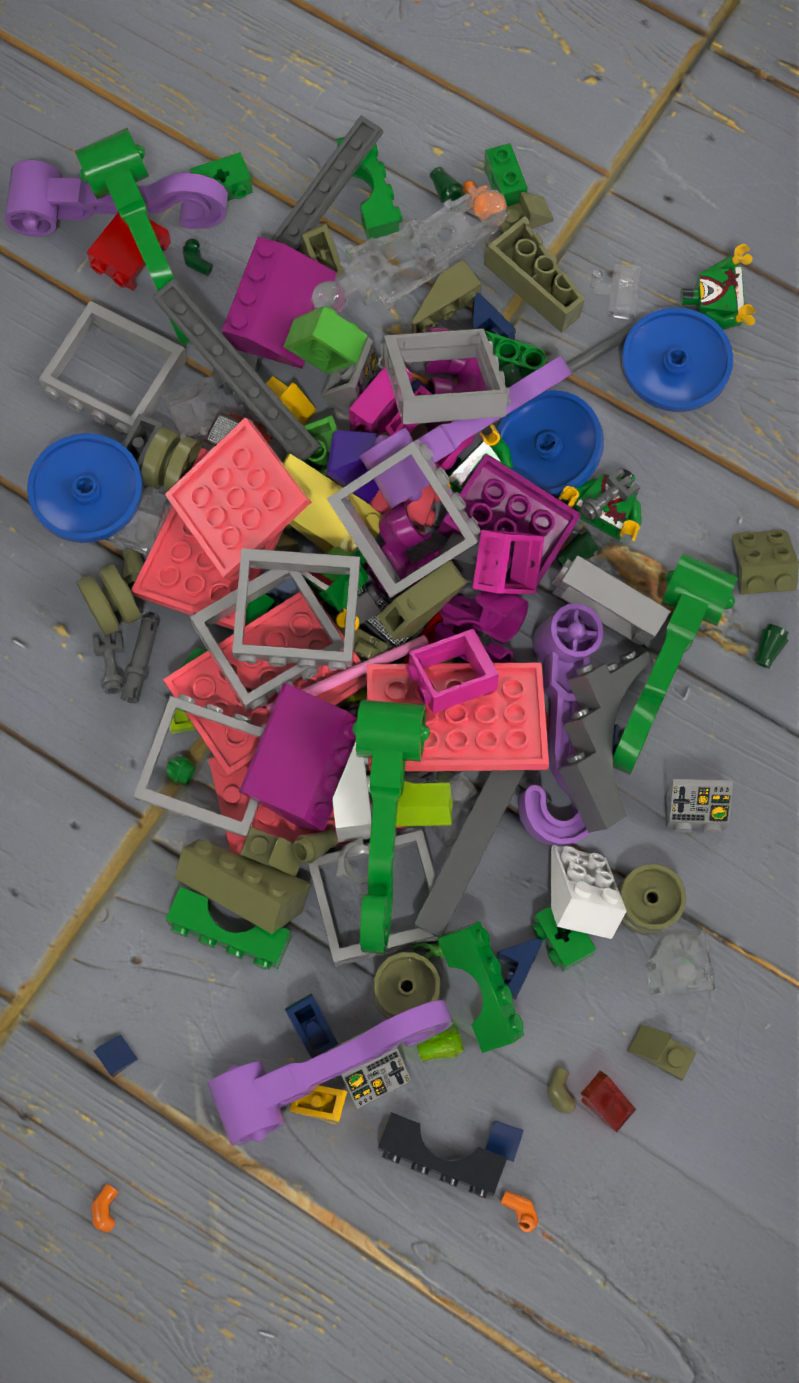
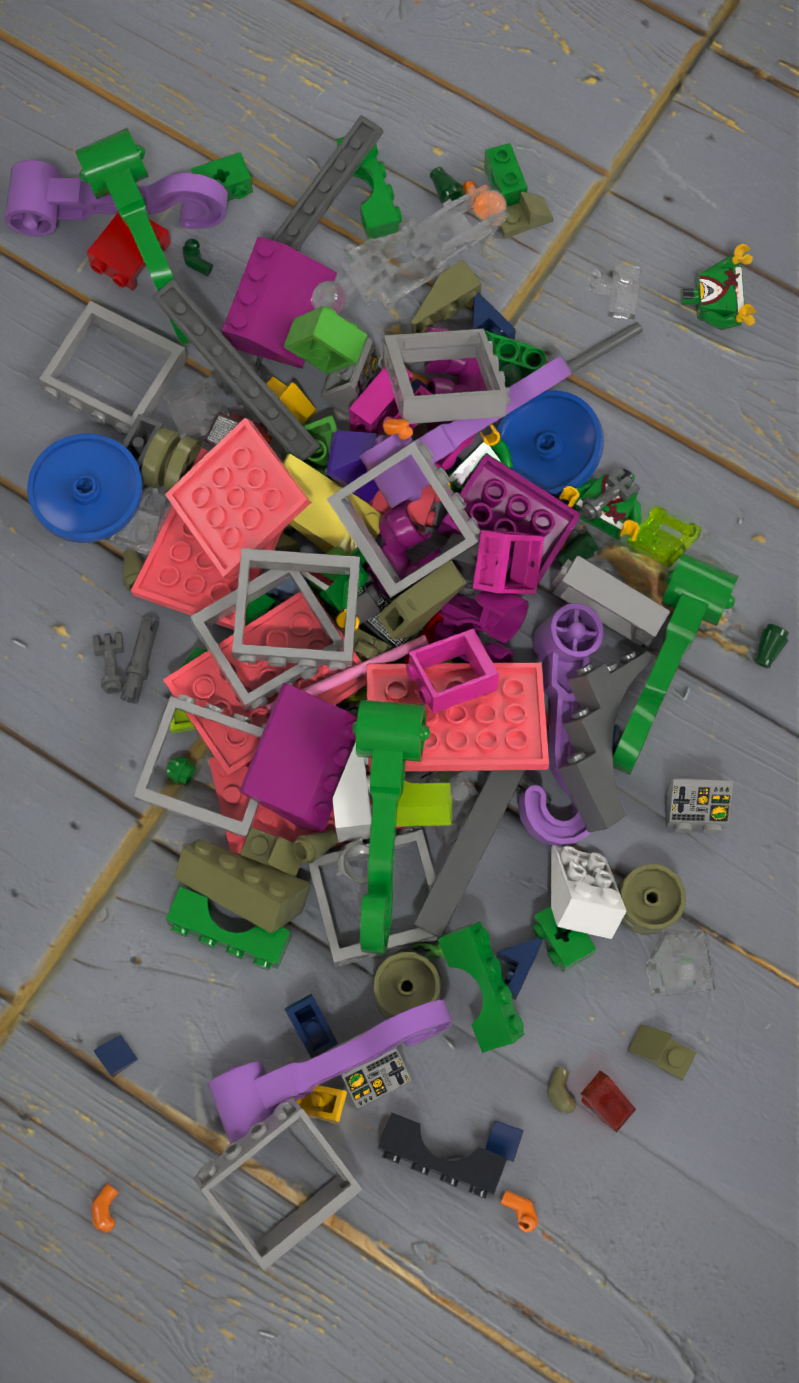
olive wheel [76,563,142,636] -> none
olive slope [301,223,345,277] -> none
clear neon green cone [417,1028,464,1062] -> none
olive wedge [484,216,585,333] -> none
blue dish [622,308,733,412] -> none
olive bracket [732,529,799,595] -> none
none -> light grey window [193,1098,363,1270]
none -> orange arm [383,417,413,441]
none -> clear neon green plate [627,506,701,568]

